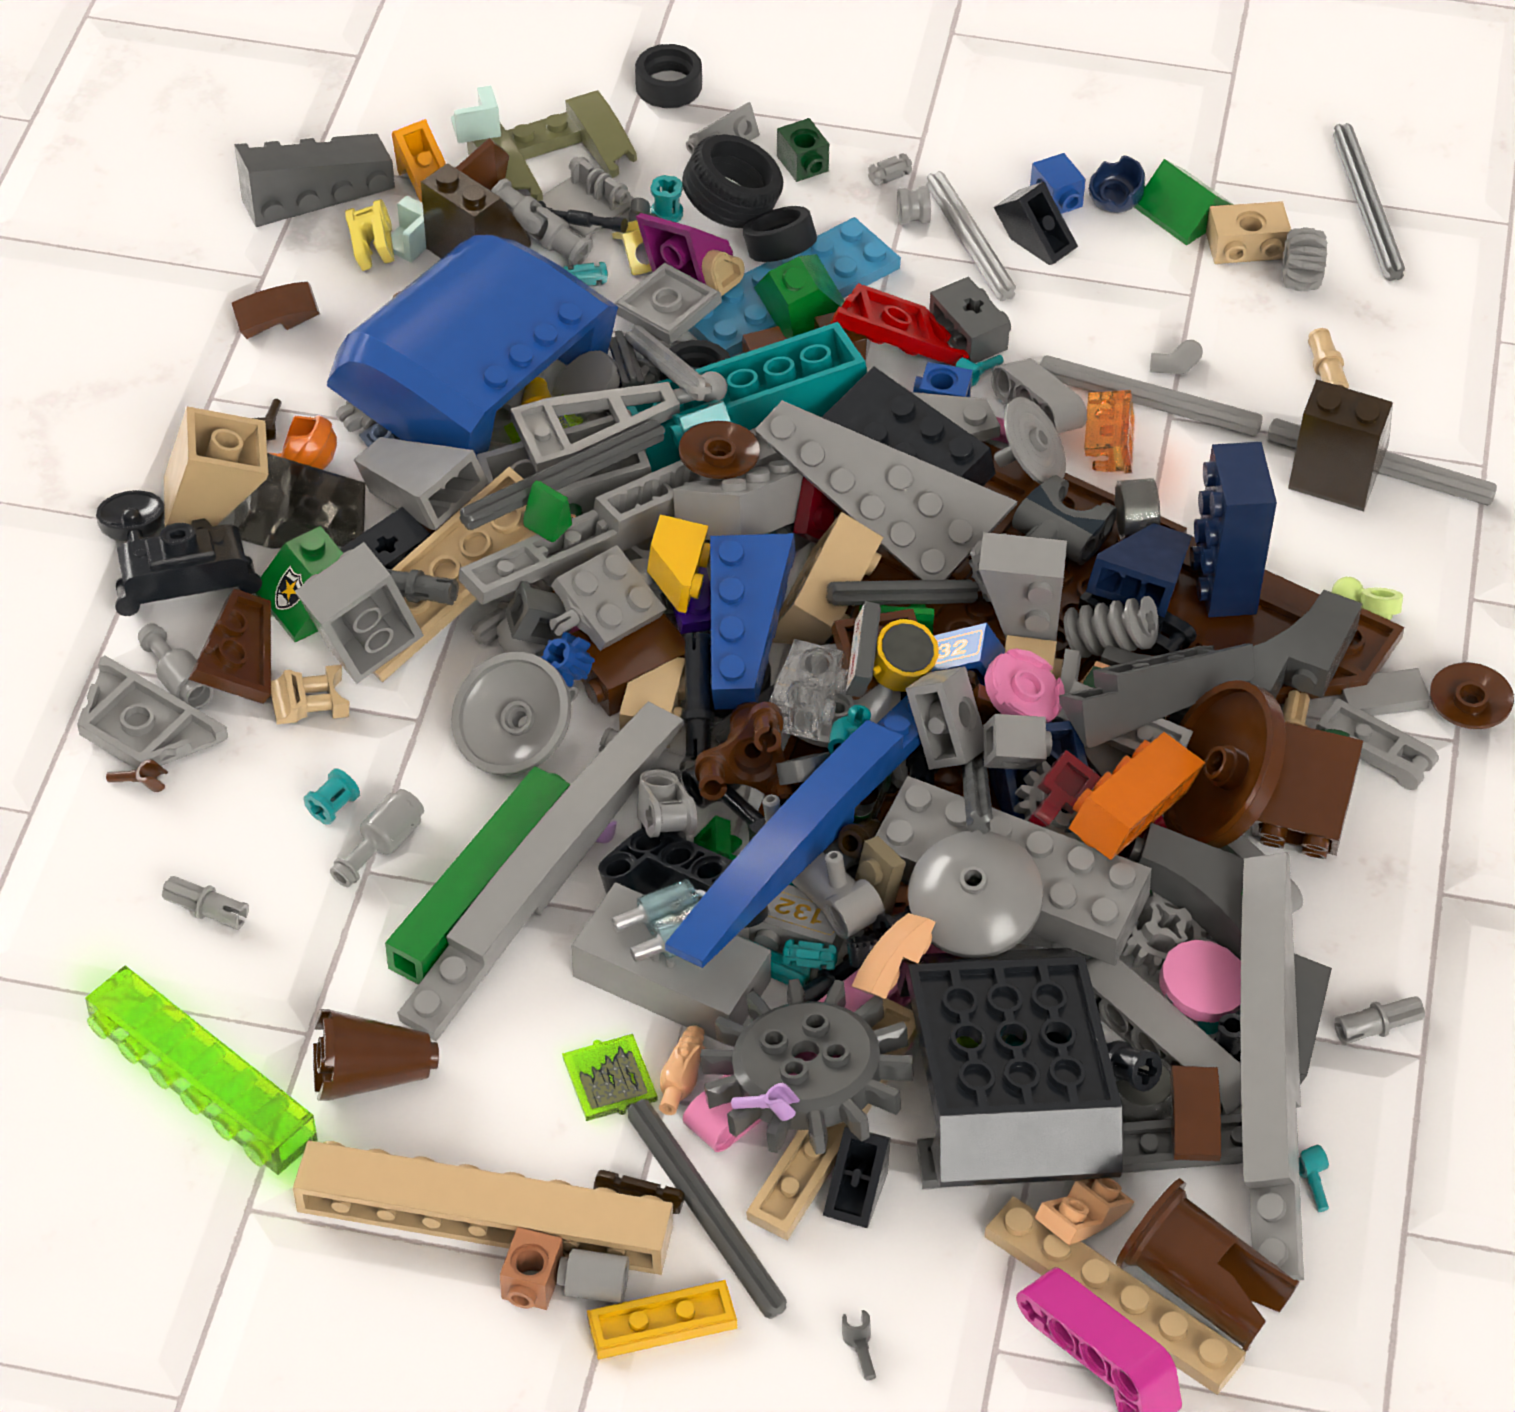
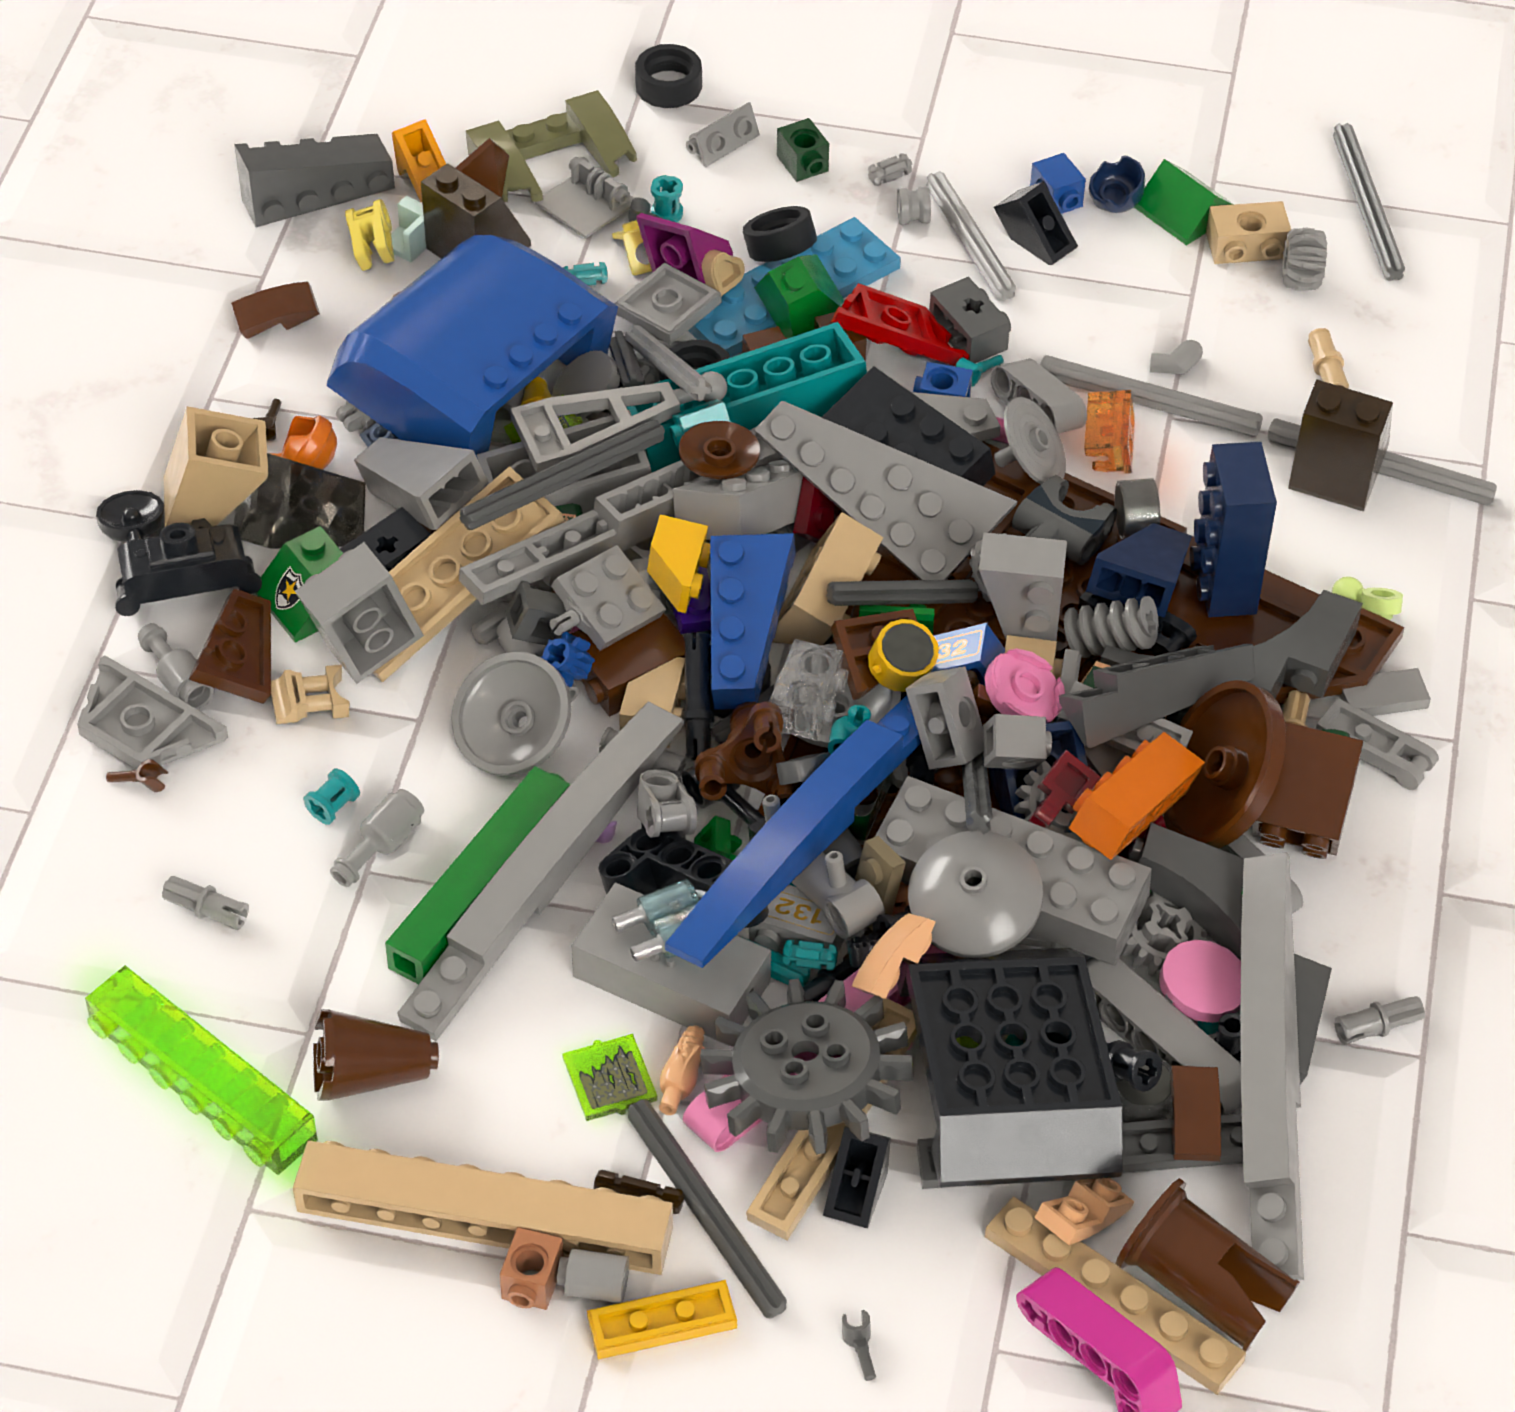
dark grey pin [386,569,459,605] -> none
light aqua panel [451,85,501,143] -> none
light grey piece [491,179,593,267] -> none
green slope [523,480,572,542] -> none
black piece [534,198,628,233] -> none
black tyre [682,134,784,228] -> none
lavender hand [731,1083,800,1121] -> none
dark brown pin [838,817,882,858] -> none
dark grey tile [846,601,881,697] -> none
teal hand [1299,1144,1329,1212] -> none
reddish brown dish [1430,662,1514,729] -> none

